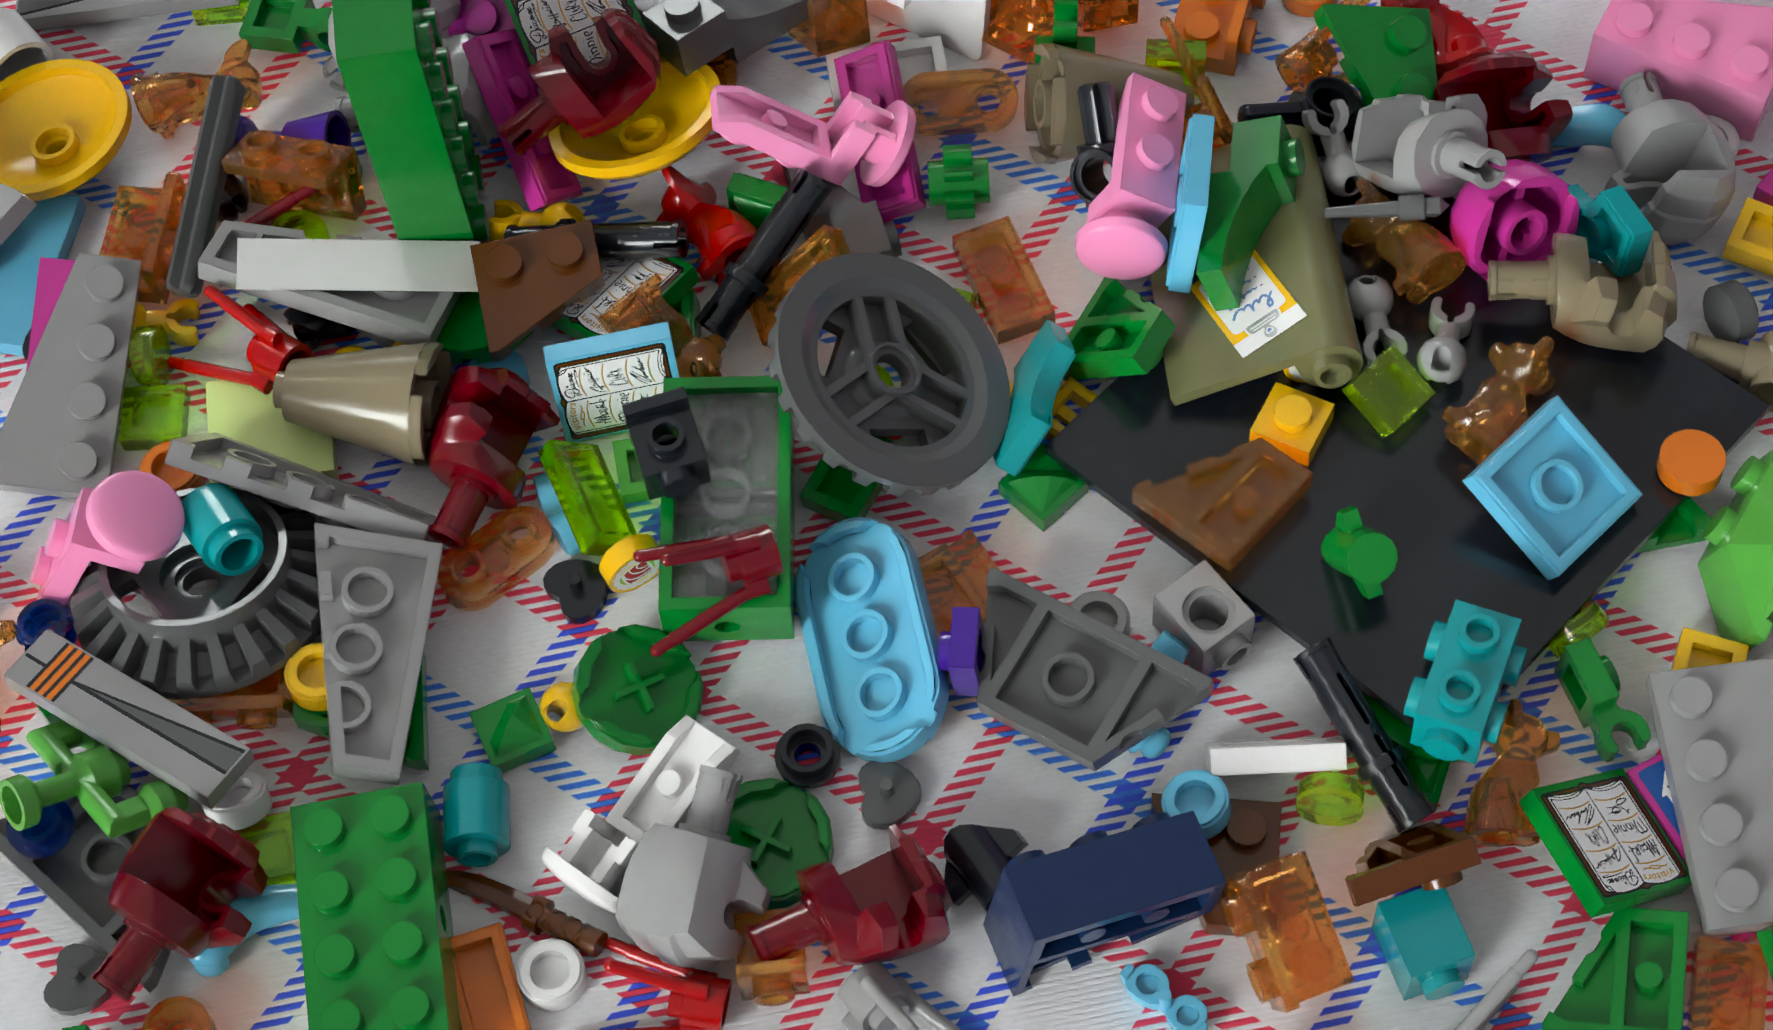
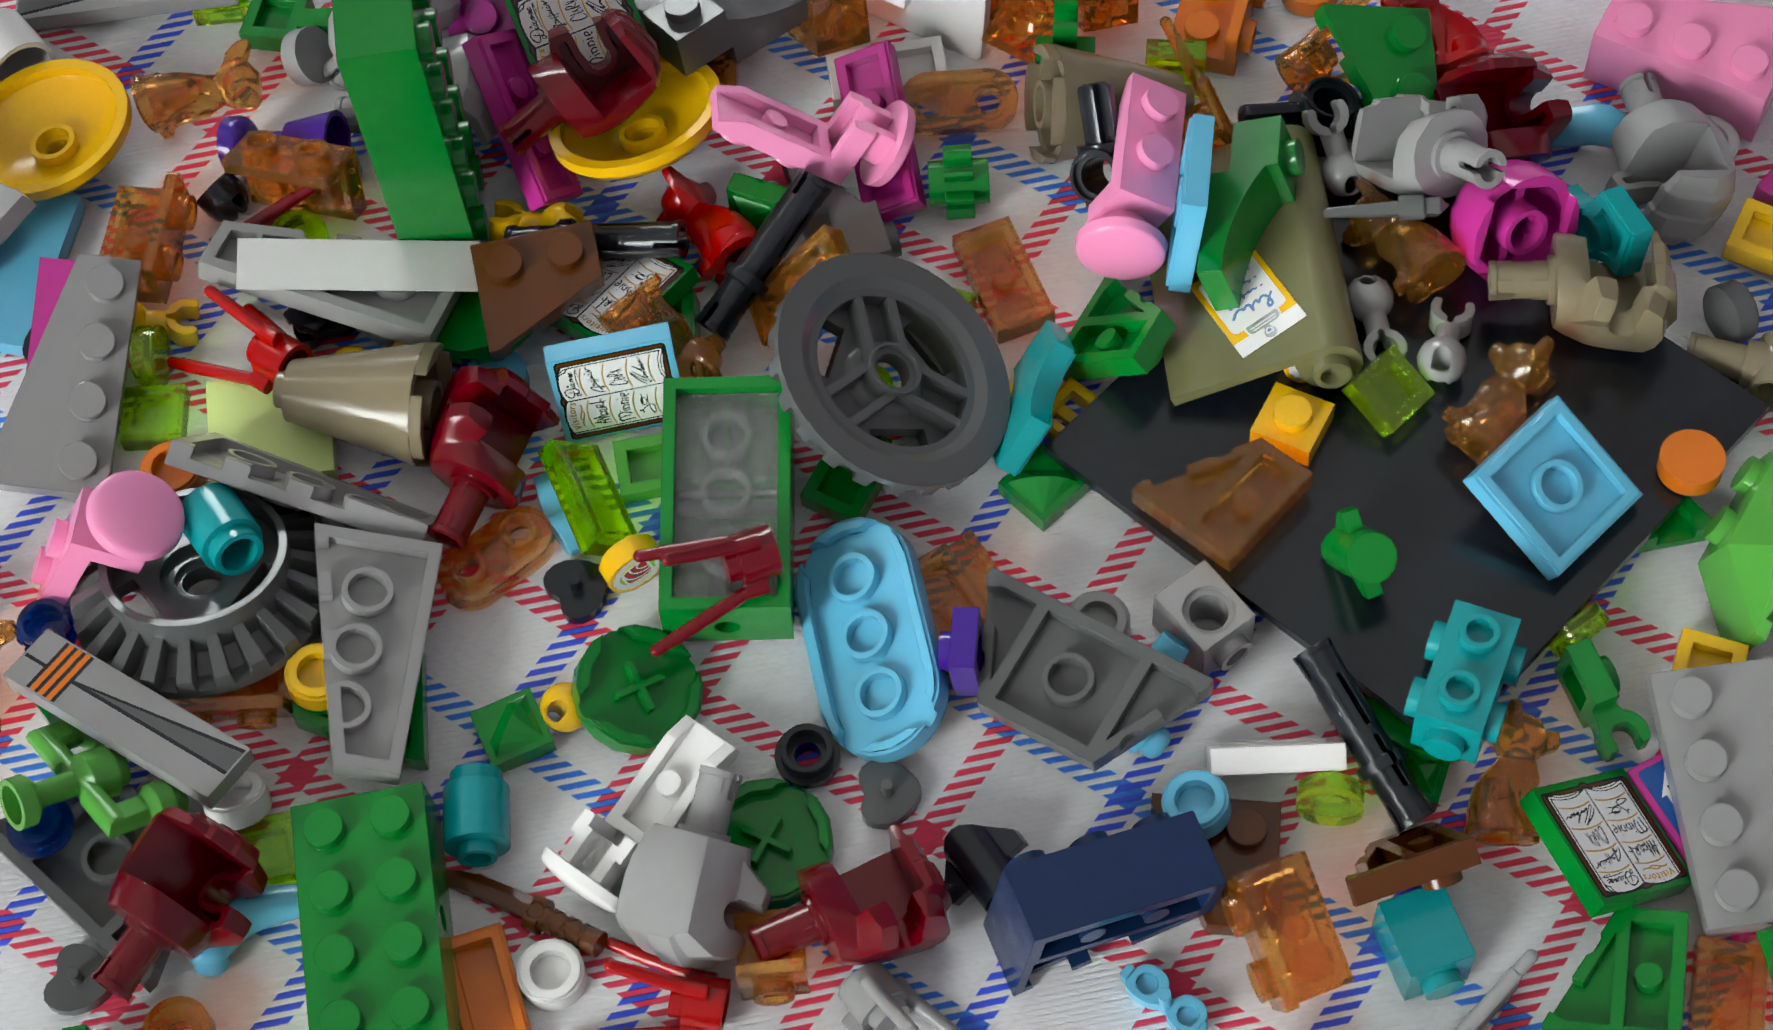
dark grey axle [165,75,245,298] -> none
black brick [622,386,712,501] -> none
none -> light grey tile [280,26,335,87]

